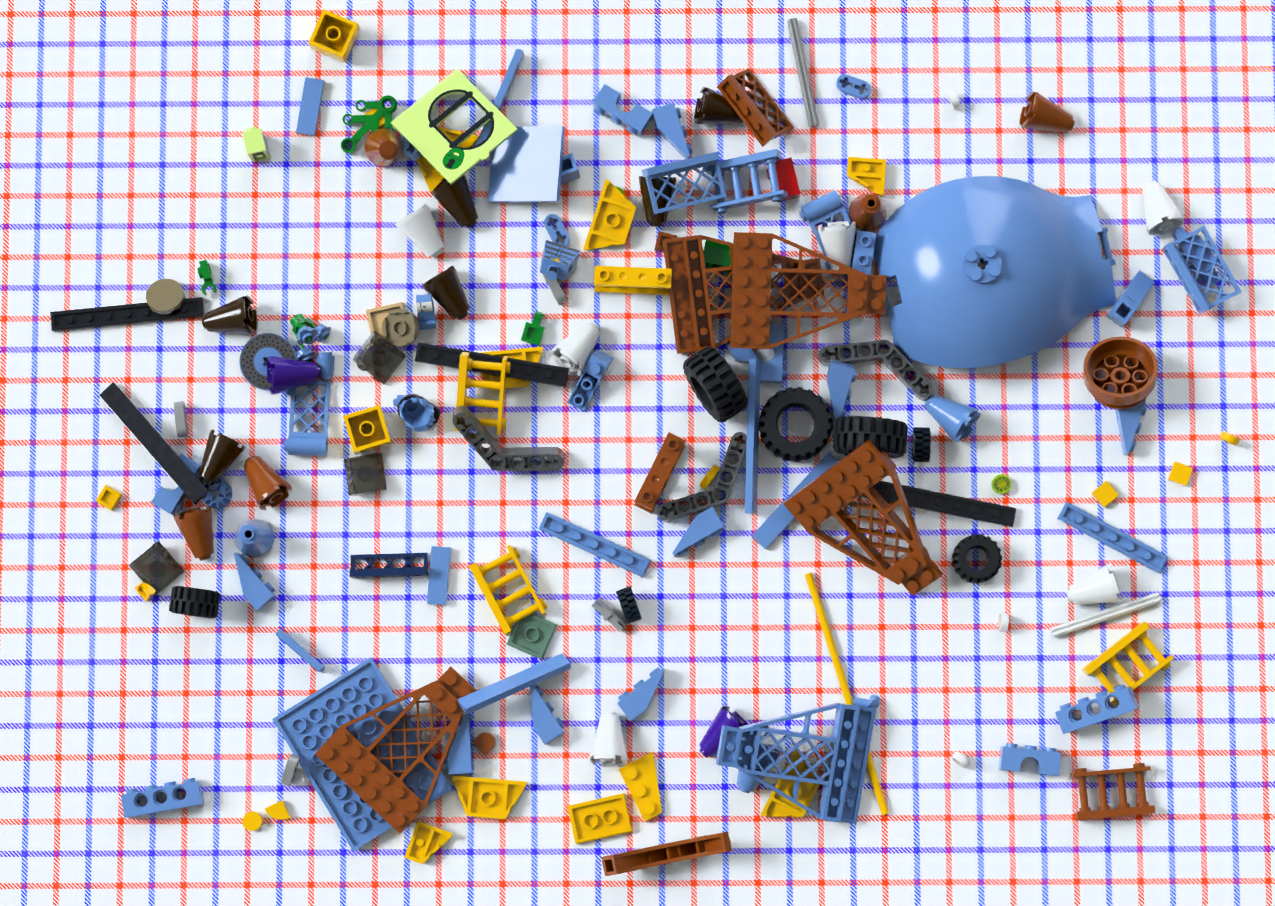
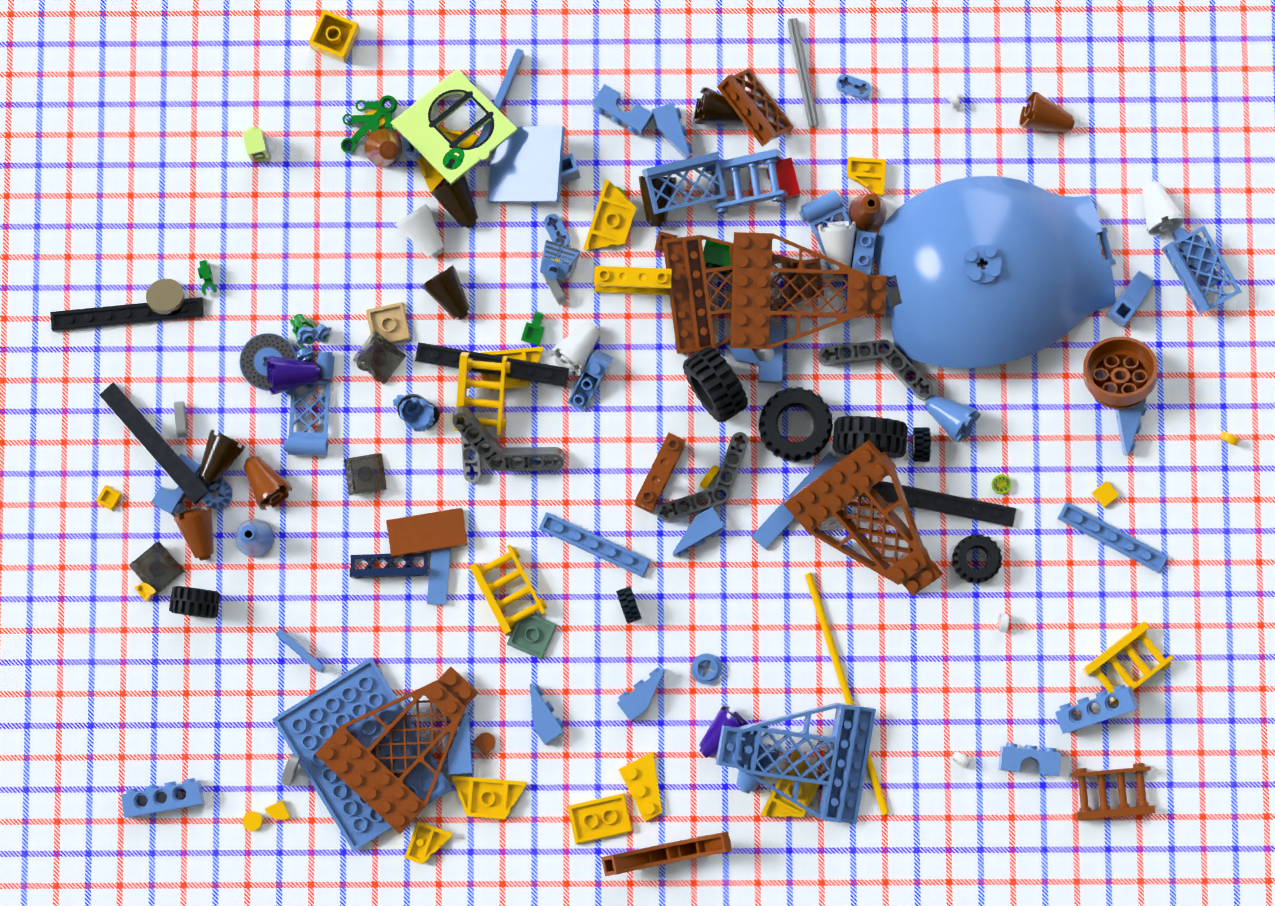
dark brown cone [202,295,258,334] -> none
medium blue slope [234,552,276,612] -> none
medium blue tile [296,77,325,136] -> none
yellow brick [343,405,393,455] -> none
dark tan tile [382,309,420,347] -> none
medium blue leg [416,294,436,330] -> none
medium blue tile [458,654,571,714] -> none
white cone [589,712,628,767] -> none
light grey pin [591,597,627,632] -> none
medium blue tile [745,359,761,514] -> none
medium blue slope [826,359,857,420] -> none
medium blue arm [853,695,880,708] -> none
white axle [1051,593,1161,637] -> none
white cone [1067,564,1123,605] -> none
yellow tile [1167,462,1193,487] -> none
none -> dark orange tile [386,508,468,558]
none -> light grey beam [461,429,481,483]
none -> medium blue gear [691,653,722,684]

